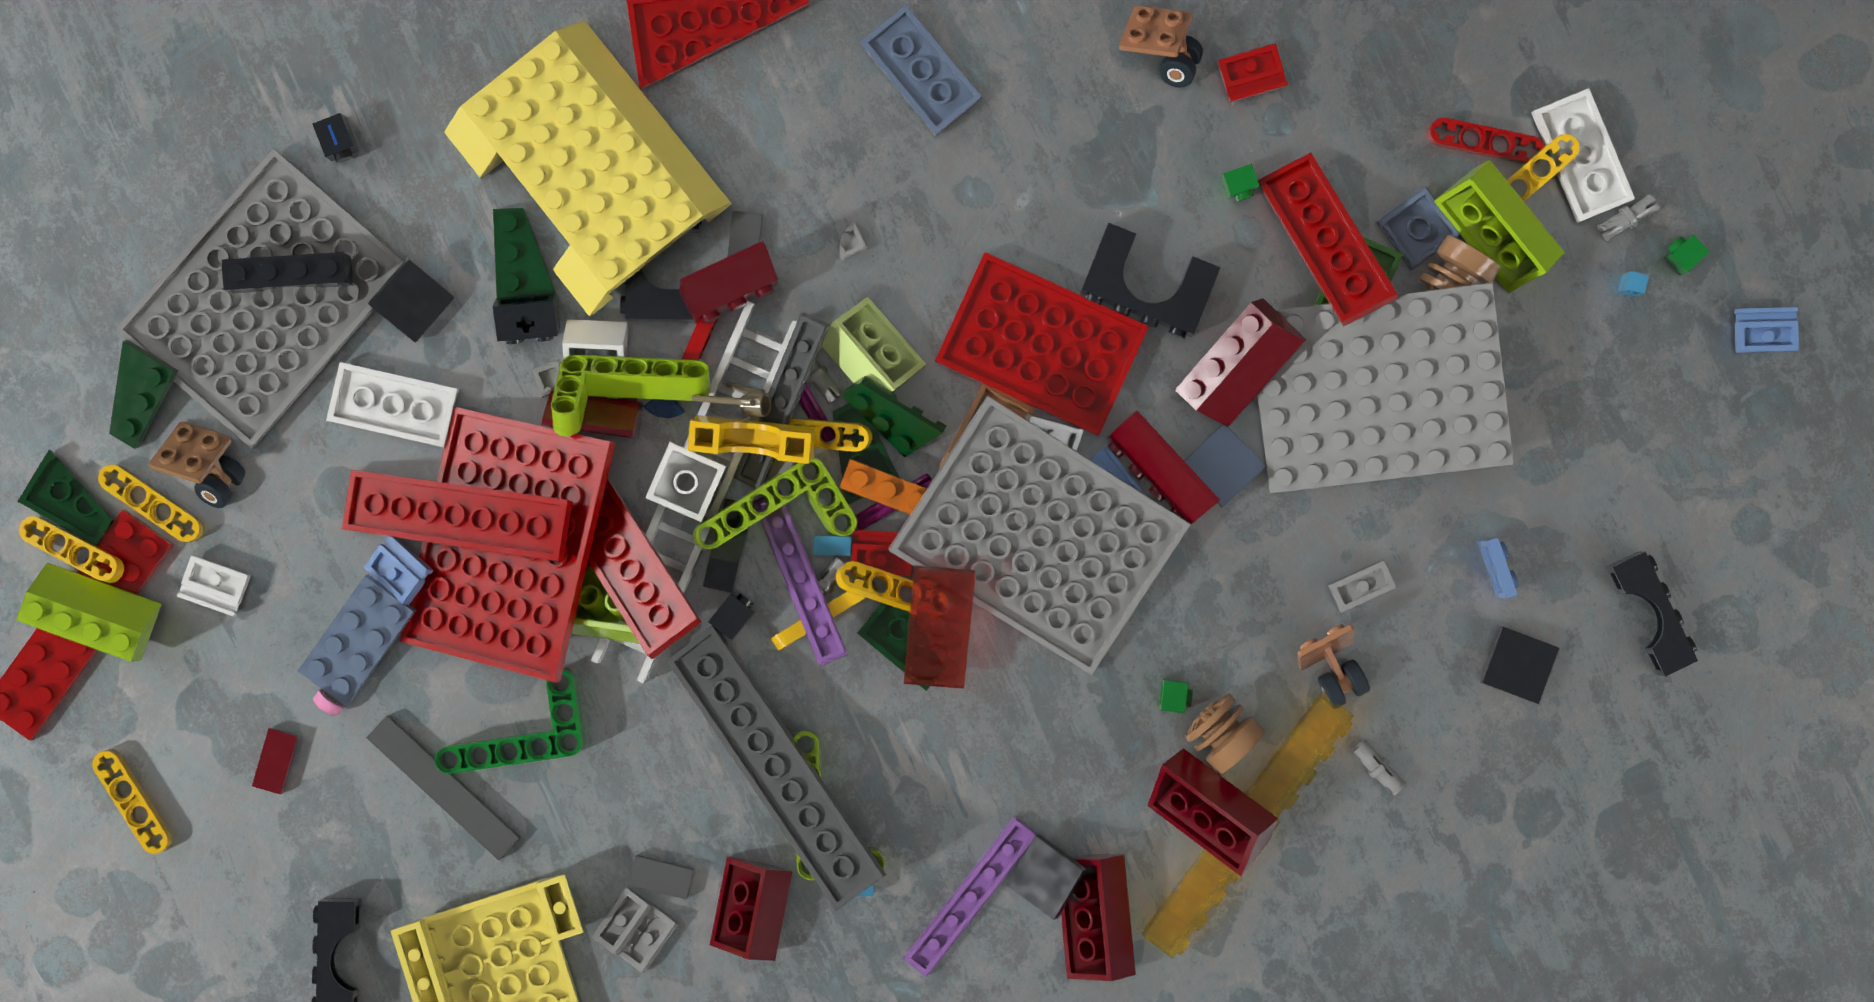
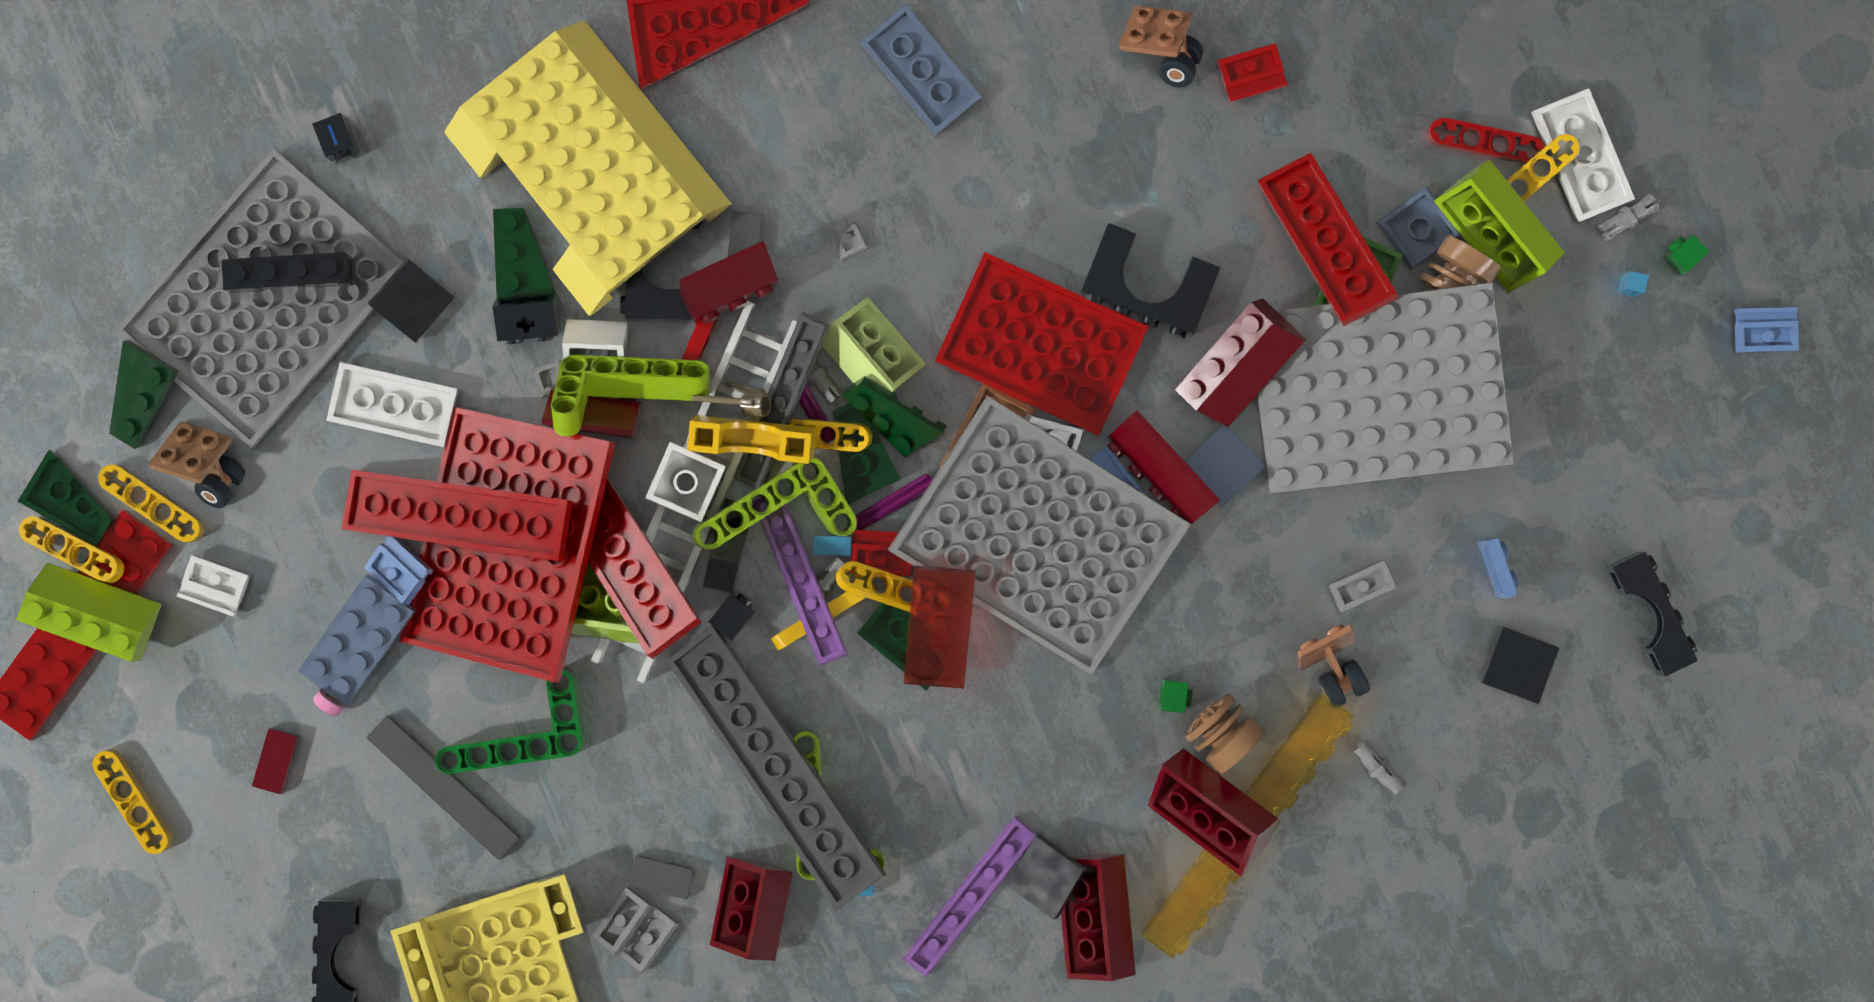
blue tile [643,399,685,418] -> none
orange plate [839,459,927,514] -> none
green plate [1220,164,1259,202] -> none

